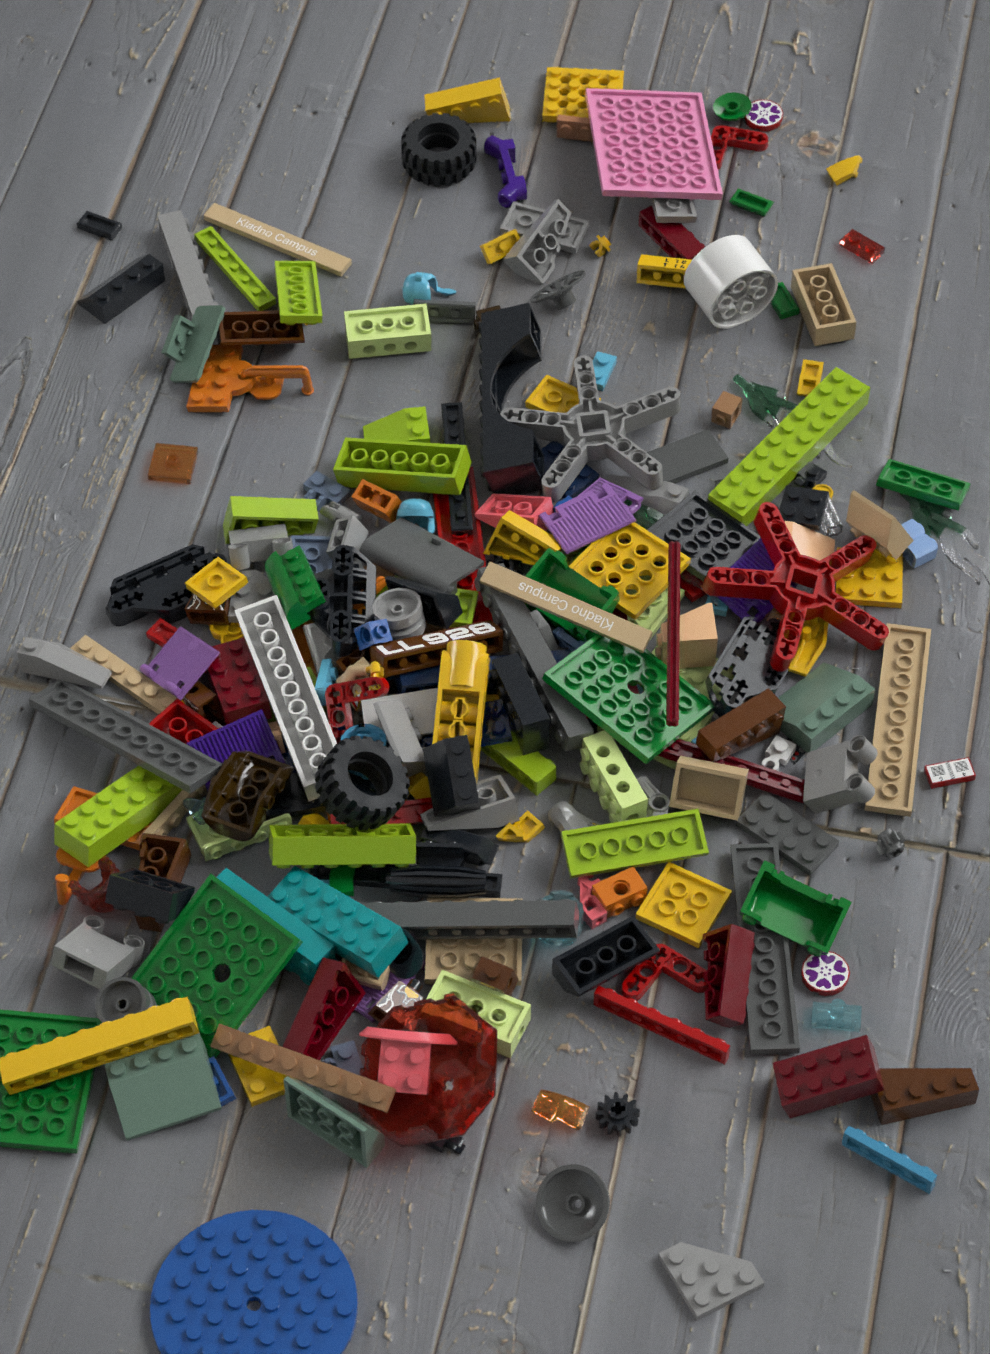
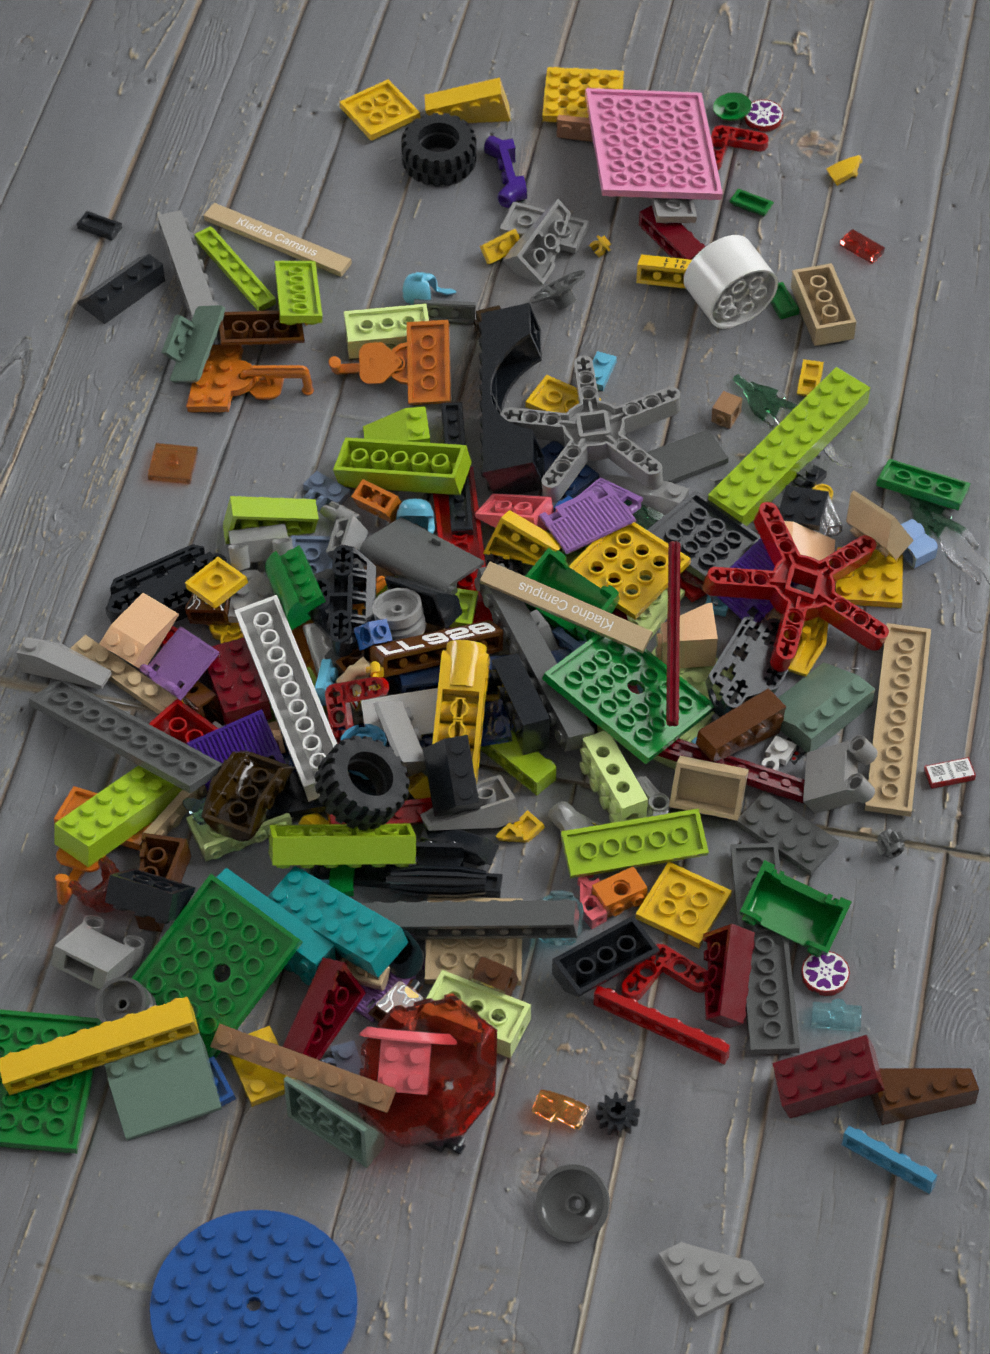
none -> light nougat slope [99,593,179,669]
none -> orange plate [328,320,451,405]
none -> yellow plate [339,79,420,141]

